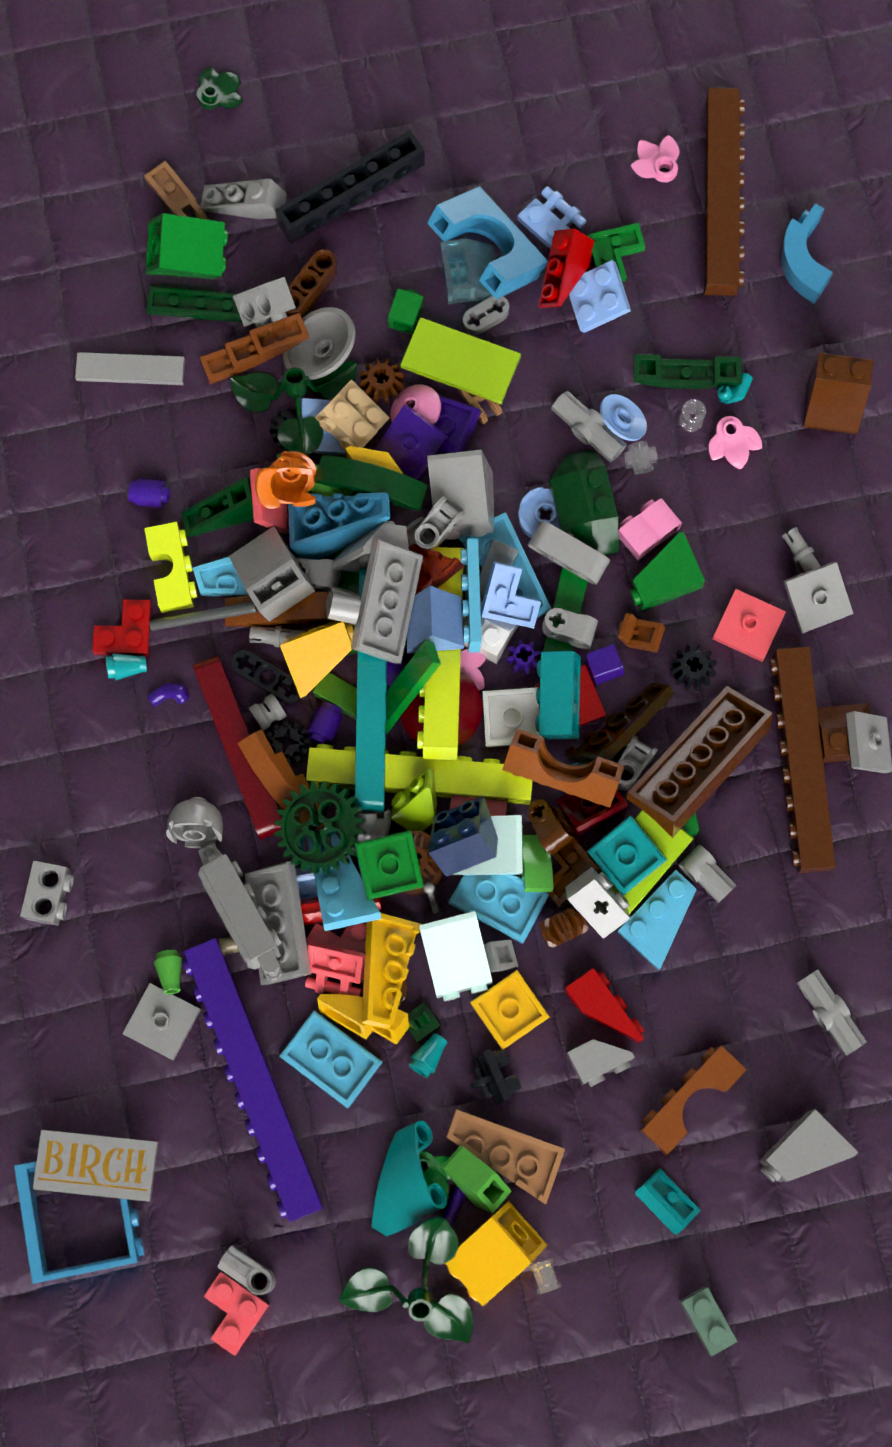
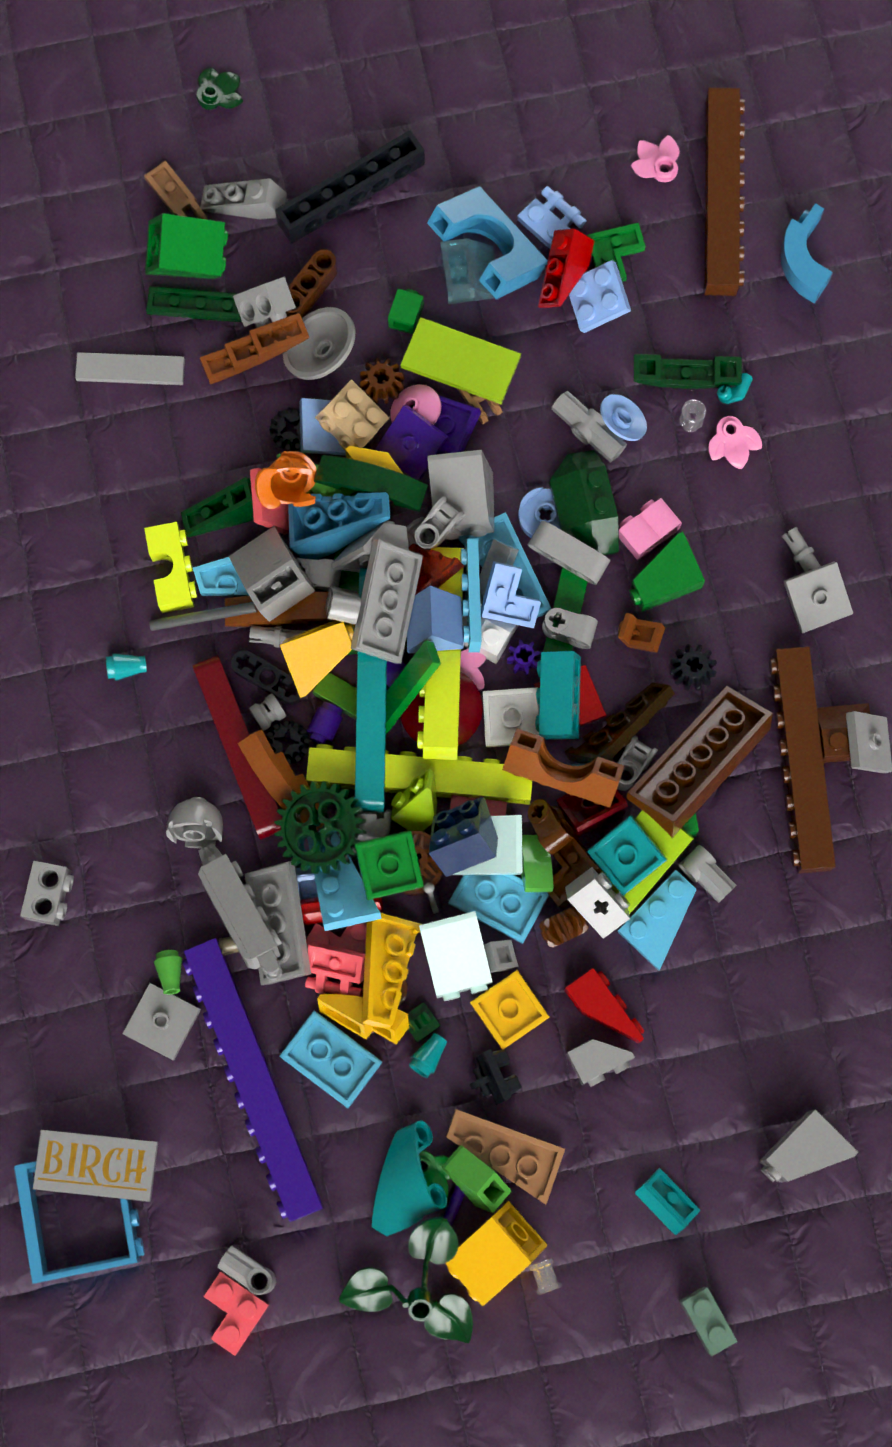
red plate [92,599,152,656] -> none
dark purple brick [128,478,170,508] -> none
dark purple arm [147,683,190,708] -> none
dark green plant [231,361,357,456] -> none
light grey beam [463,296,509,336] -> none
dark purple piece [585,644,624,686] -> none
clear gear [623,441,658,474] -> none
dark orange arch [640,1046,747,1155] -> none
coral plate [713,589,786,662] -> none
light grey piece [797,970,867,1056] -> none
reddish brown slope [803,353,874,434] -> none

